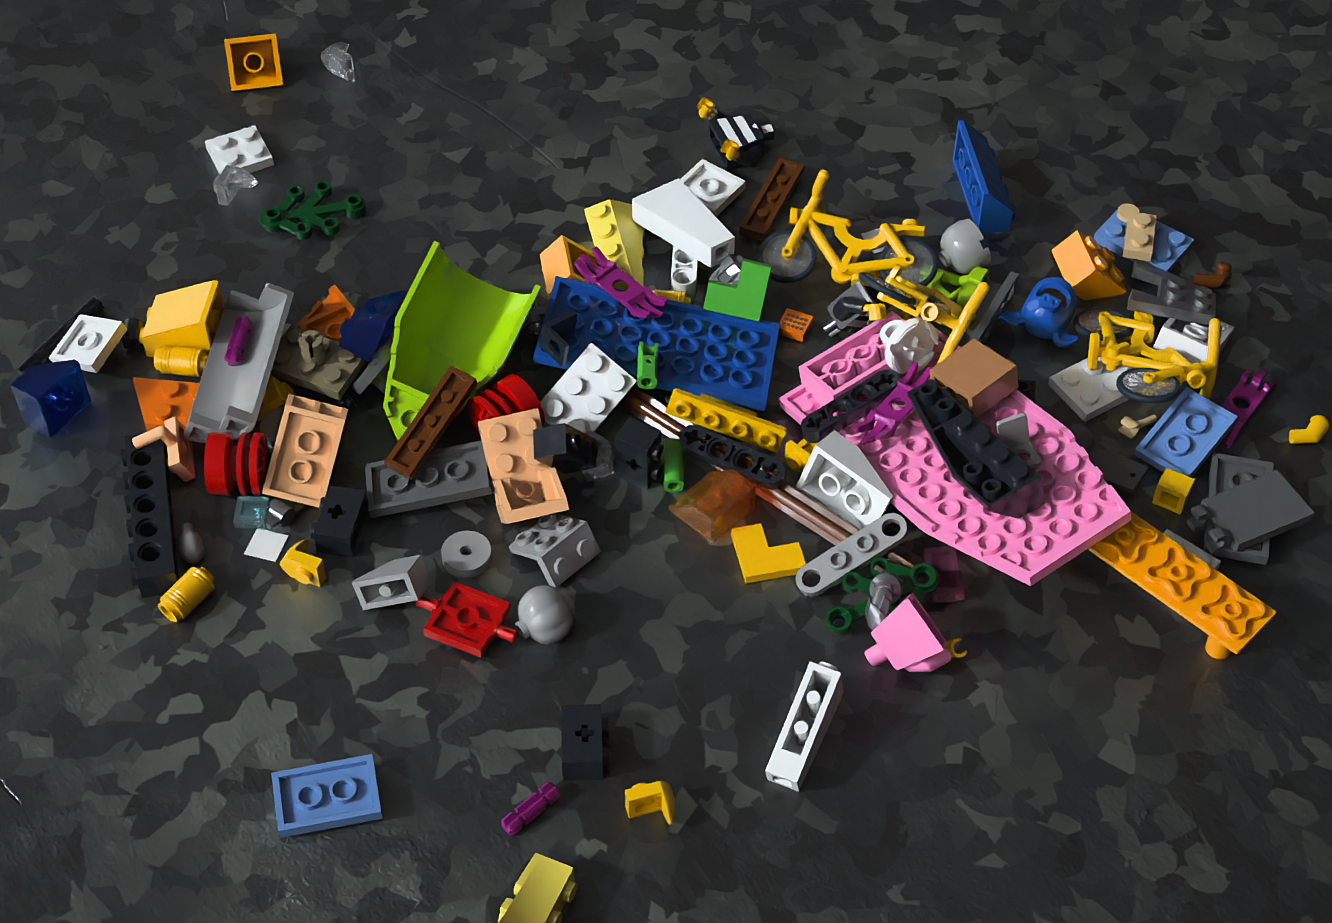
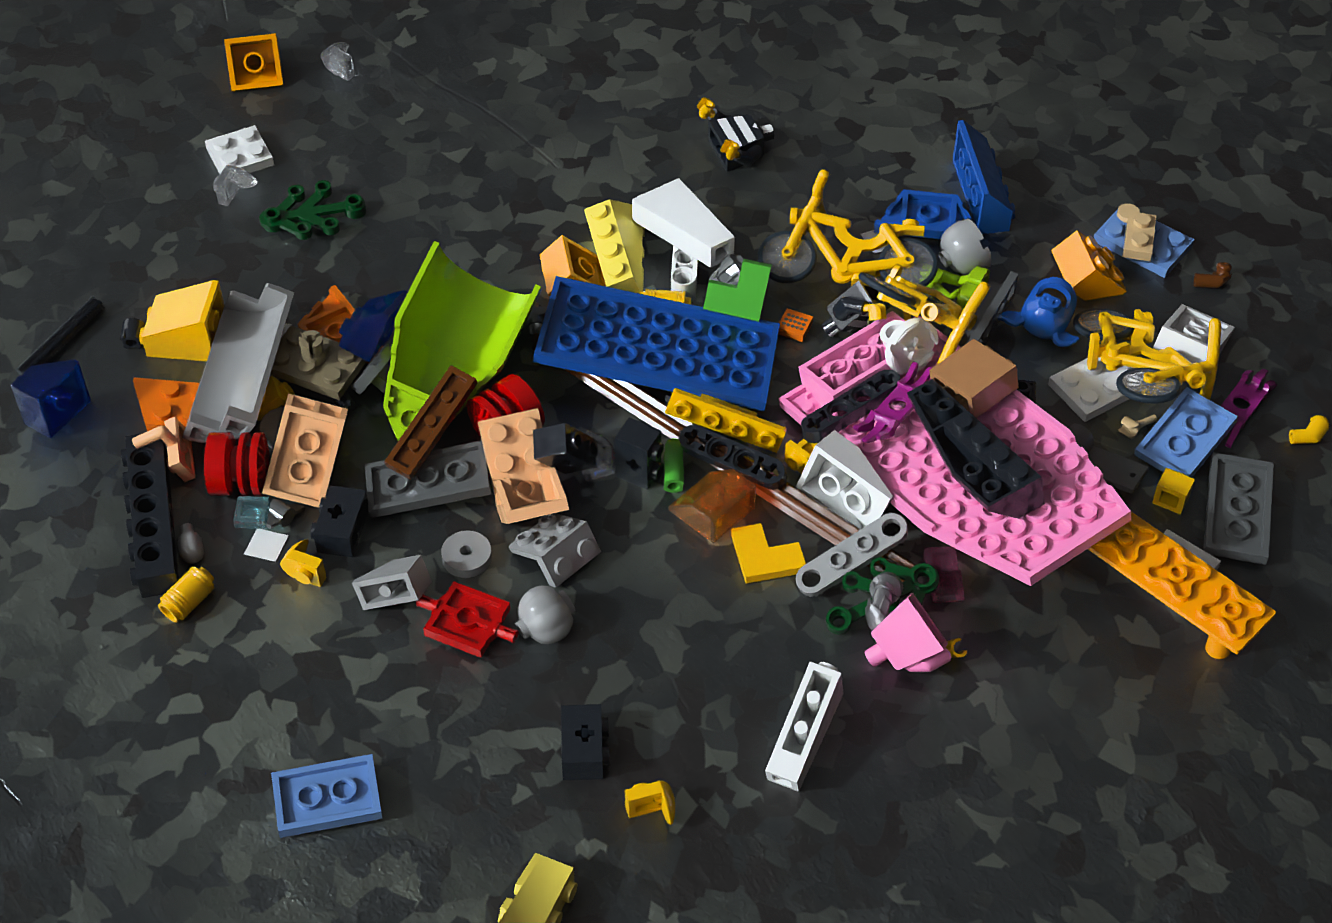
white plate [49,314,127,373] -> none
yellow head [154,345,208,377] -> none
magenta axle [224,316,253,366] -> none
magenta axle [501,782,560,836] -> none
black bracket [540,310,578,367] -> none
white plate [540,343,637,436] -> none
magenta piece [574,246,668,318] -> none
bright green bar [637,341,659,389] -> none
white plate [680,159,746,217] -> none
reddish brown plate [739,157,804,241] -> none
light grey bracket [996,412,1042,468] -> none
flat silver wing [1127,259,1216,325] -> none
dark grey tile [1187,470,1315,554] -> none
none -> blue wing [874,189,972,239]

